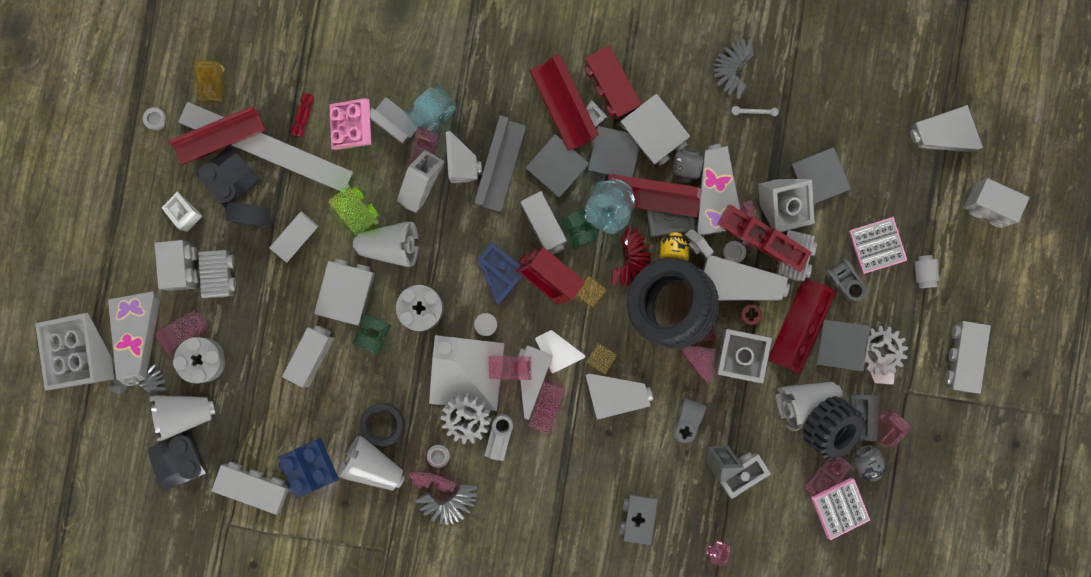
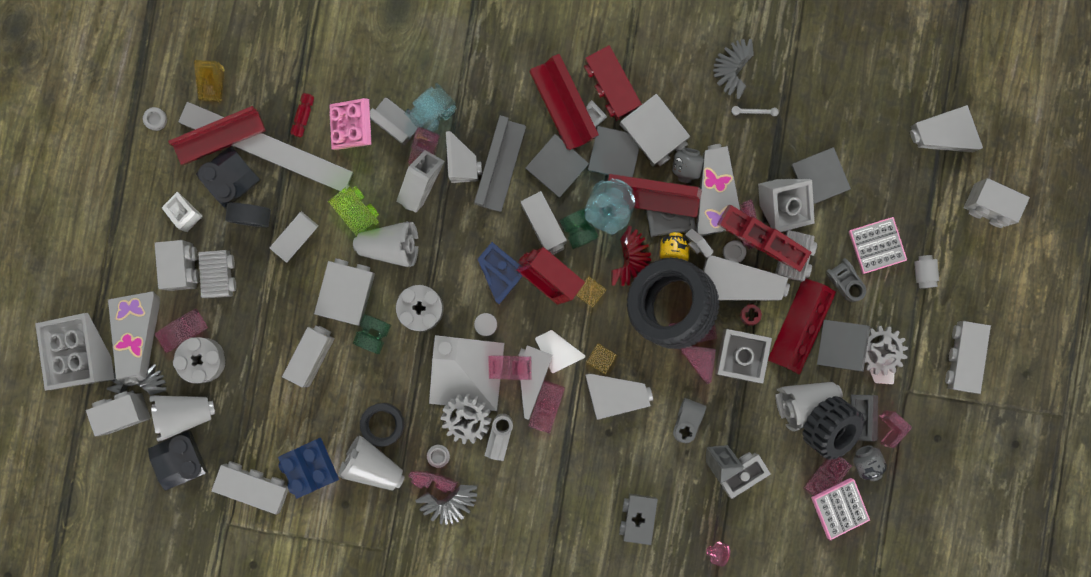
none -> light grey brick [86,391,151,437]

